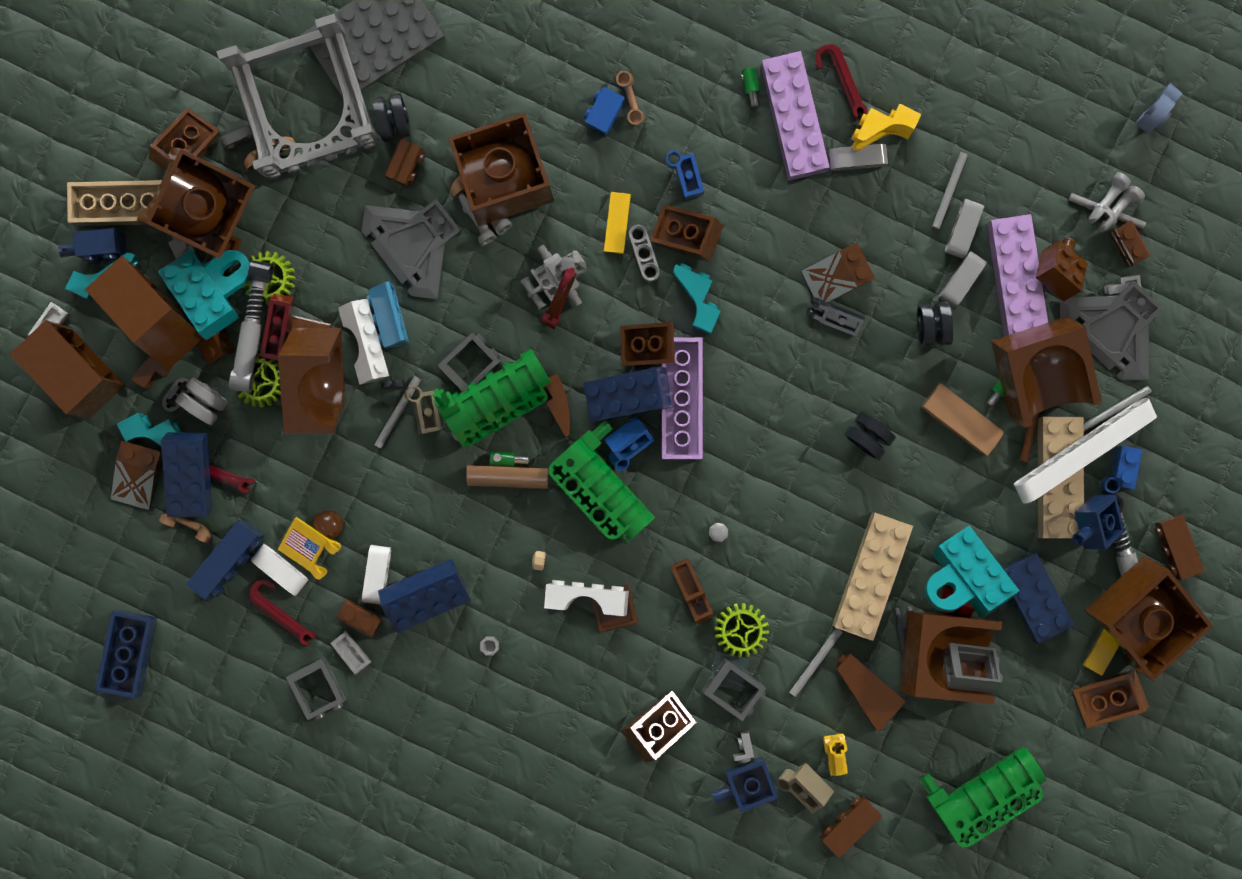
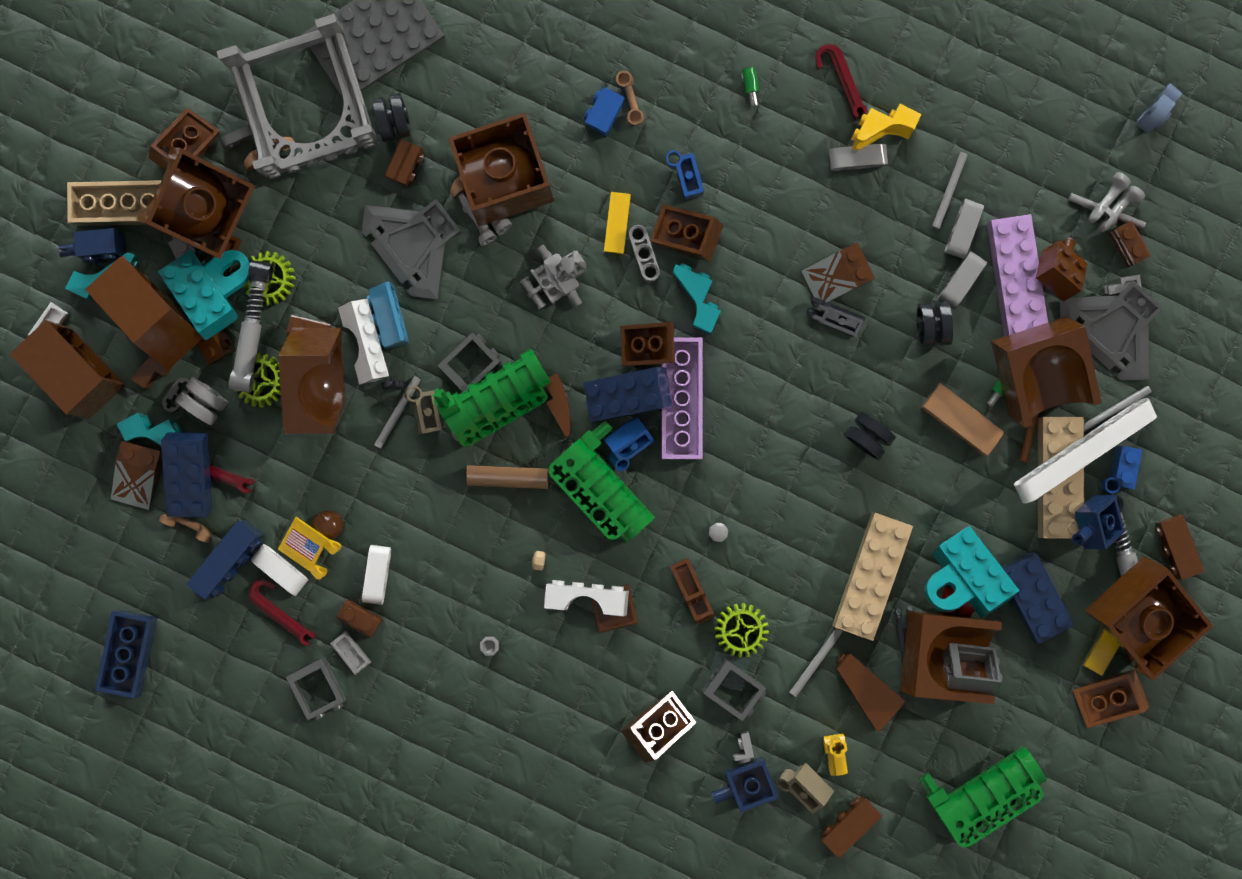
dark red brick [260,293,294,360] -> none
dark blue brick [378,558,471,633] -> none
green piece [490,452,529,467] -> none
dark red piece [540,267,577,330] -> none
lavender brick [760,51,830,181] -> none

